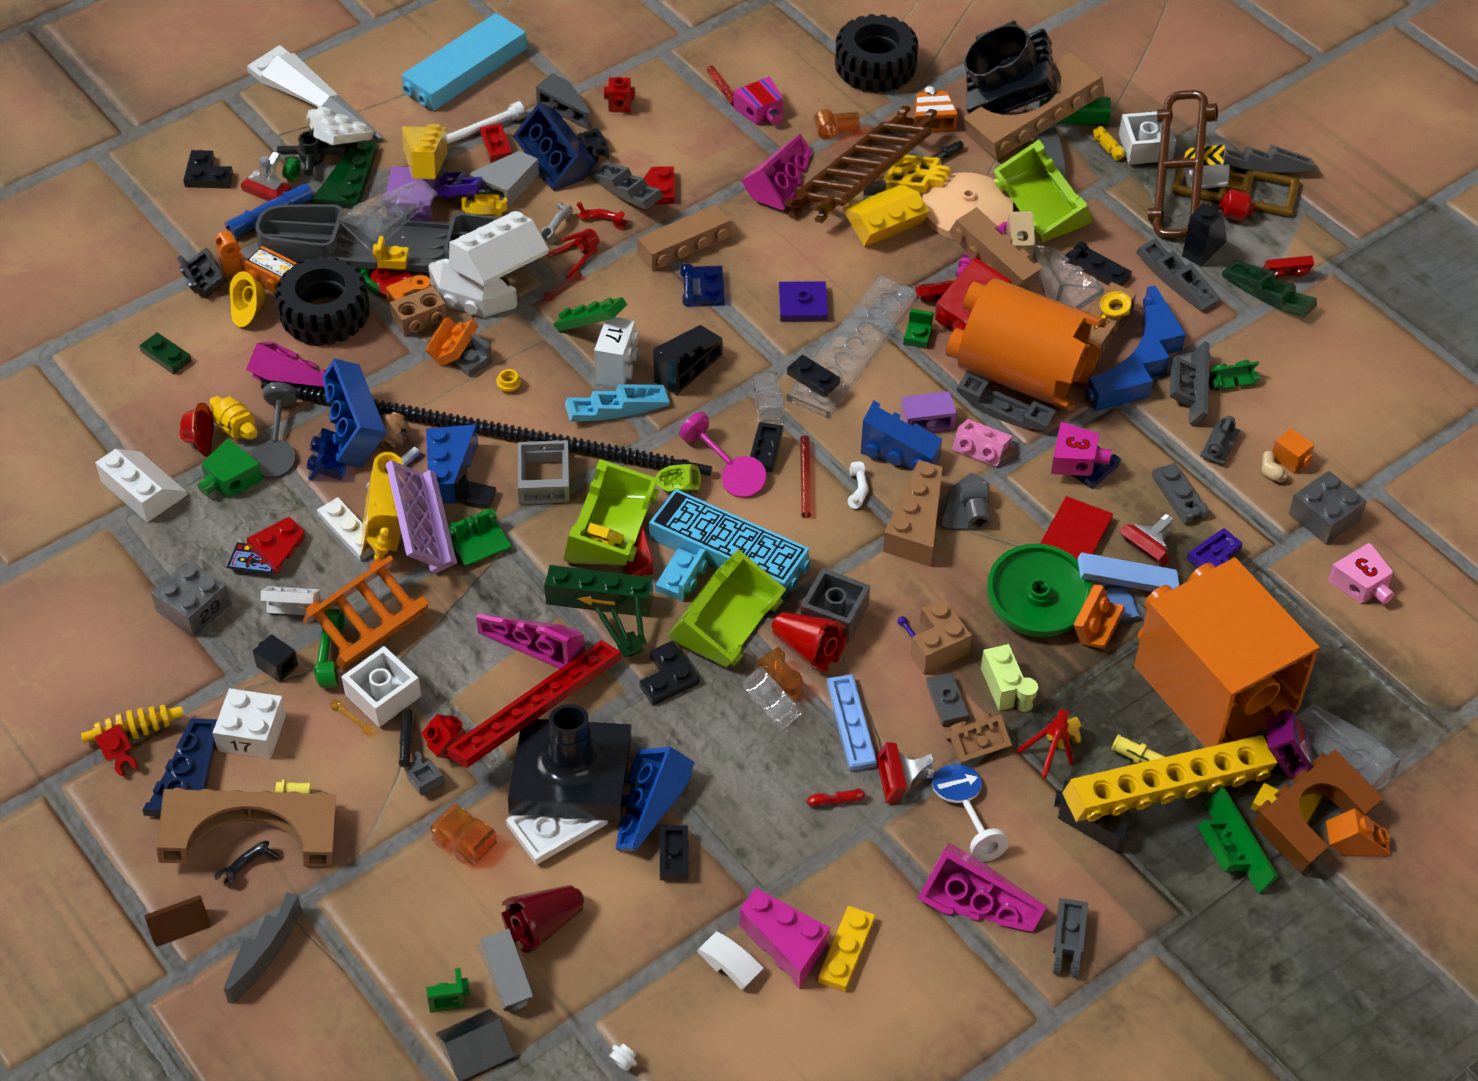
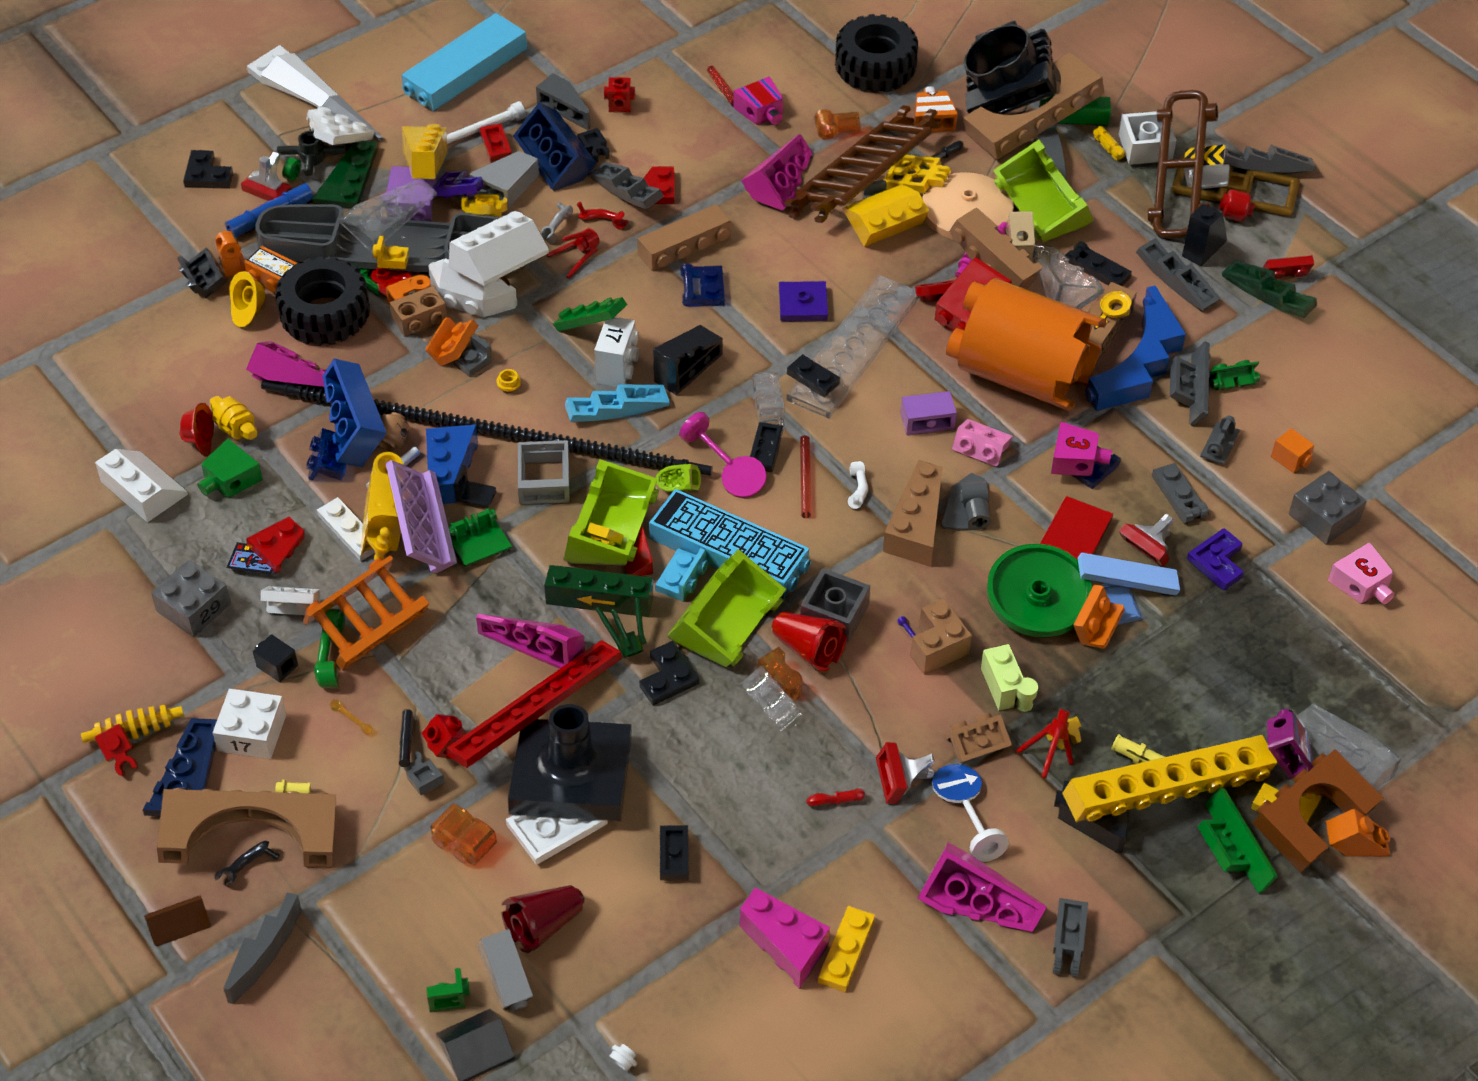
dark green plate [139,332,192,374] -> none
dark grey piece [251,382,298,478] -> none
white brick [341,646,422,727] -> none
clear red hinge [543,271,582,301] -> none
blue wedge [616,747,695,851] -> none
white slope [697,931,763,990] -> none
light blue tile [827,674,877,772] -> none
blue wedge [861,400,942,471] -> none
green bracket [903,308,934,349] -> none
dark grey plate [926,673,969,726] -> none
dark grey slope [956,371,1056,430] -> none
orange brick [1134,557,1319,748] -> none
tan arm [1261,451,1288,483] -> none

